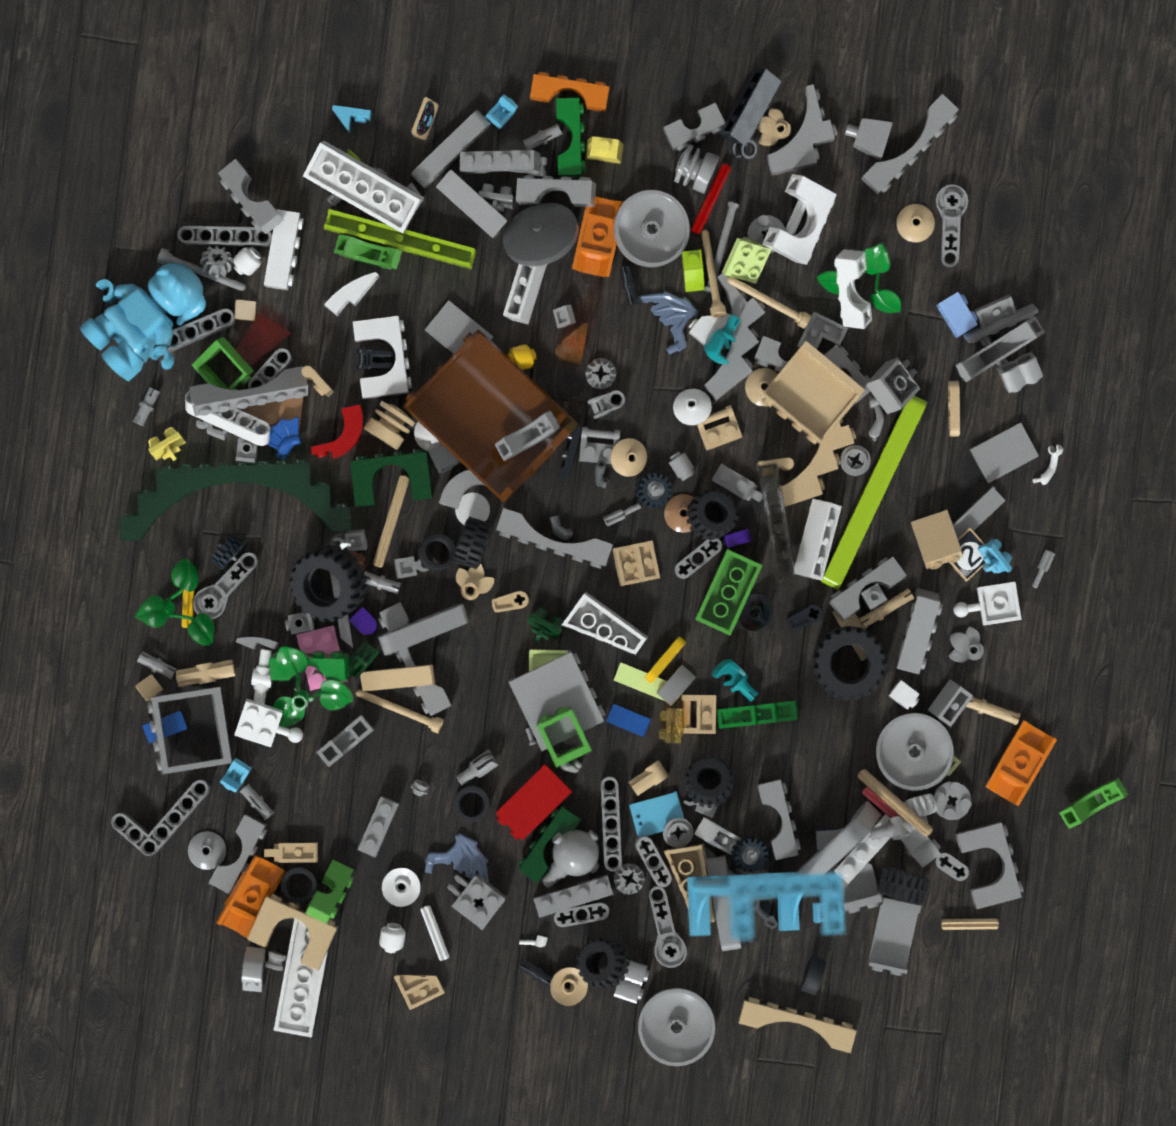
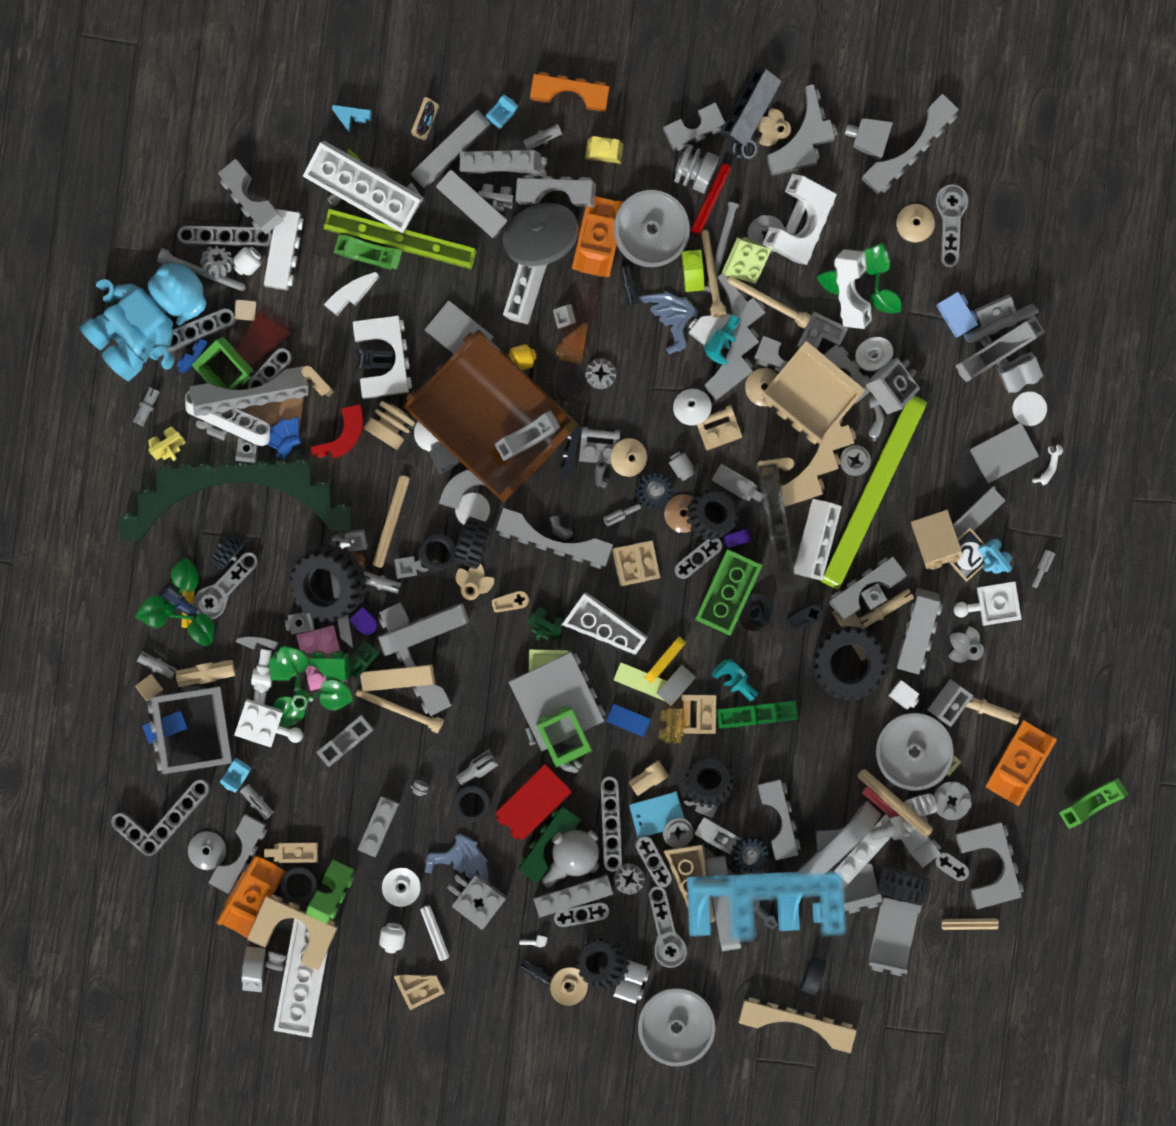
dark green arch [350,449,433,508] -> none
green arch [556,98,585,178] -> none
light grey piece [587,391,625,419] -> none
tan beam [948,381,960,436] -> none
none -> dark blue axle [162,587,198,617]
none -> blue slope [177,339,209,374]
none -> white dish [856,337,893,371]
none -> white sticker [1013,392,1047,426]

